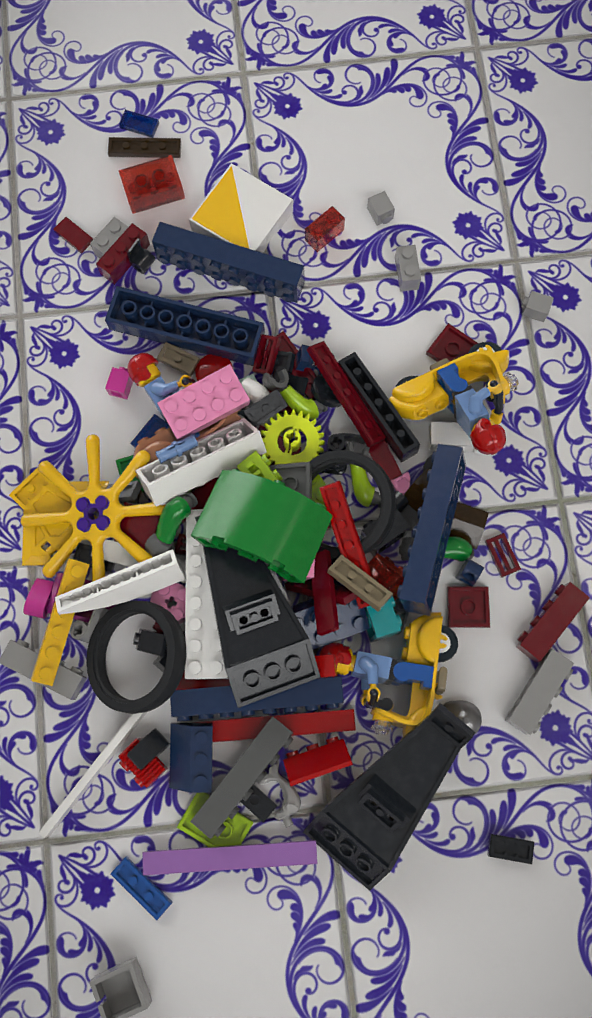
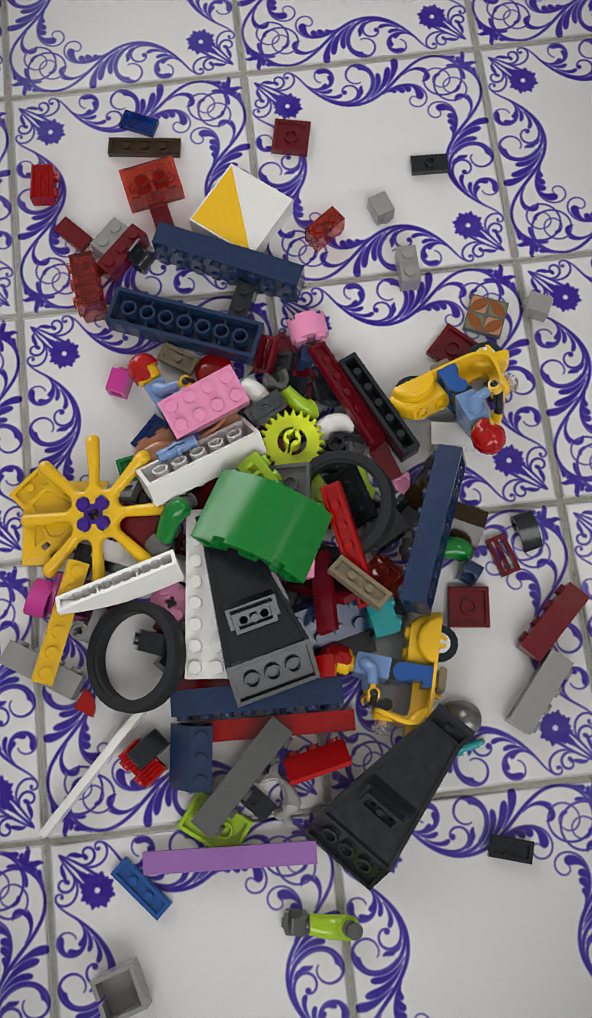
none -> red brick [30,164,60,206]
none -> clear red brick [67,250,107,323]
none -> red tile [74,689,96,718]
none -> dark red tile [149,202,174,229]
none -> black brick [227,280,258,319]
none -> dark red tile [271,118,311,157]
none -> piece [281,908,363,941]
none -> bright pink brick [286,310,329,350]
none -> white cylinder [314,413,355,447]
none -> black tile [325,464,379,530]
none -> dark grey tile [333,631,377,655]
none -> black plate [410,153,449,176]
none -> teal piece [456,739,485,757]
none -> tile [462,294,509,340]
none -> black panel [510,510,543,553]

